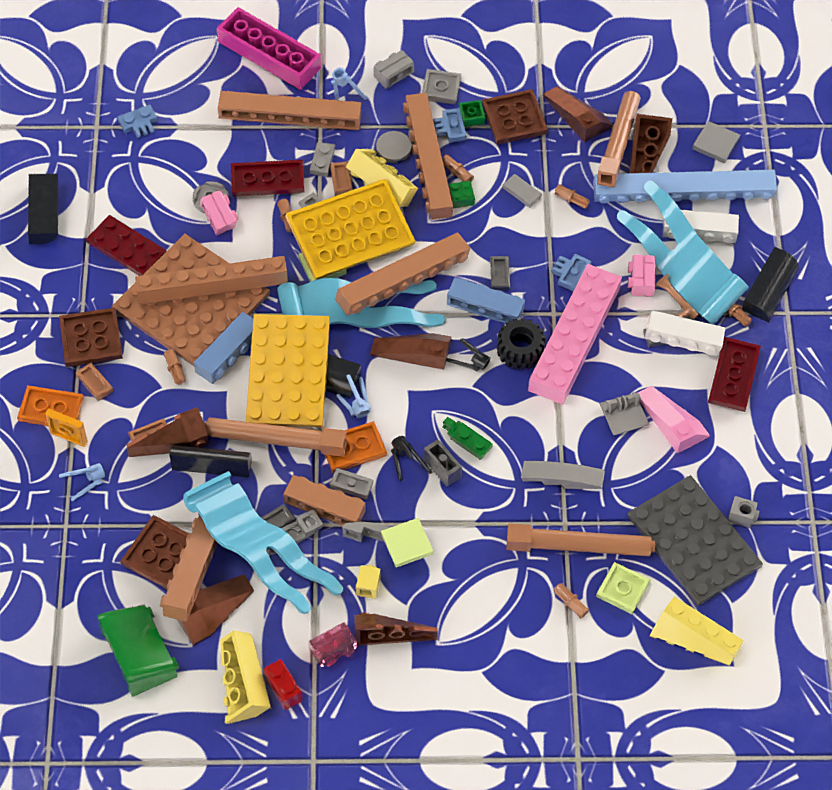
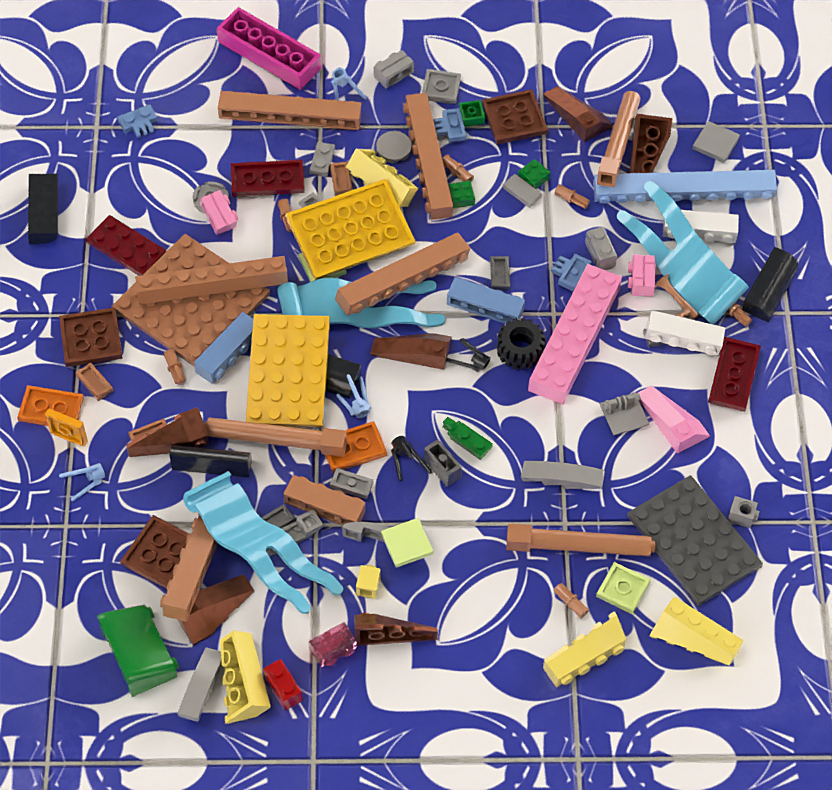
none -> light grey slope [178,647,222,722]
none -> green piece [518,159,550,189]
none -> light yellow wedge [543,612,626,687]
none -> light grey brick [585,227,617,270]

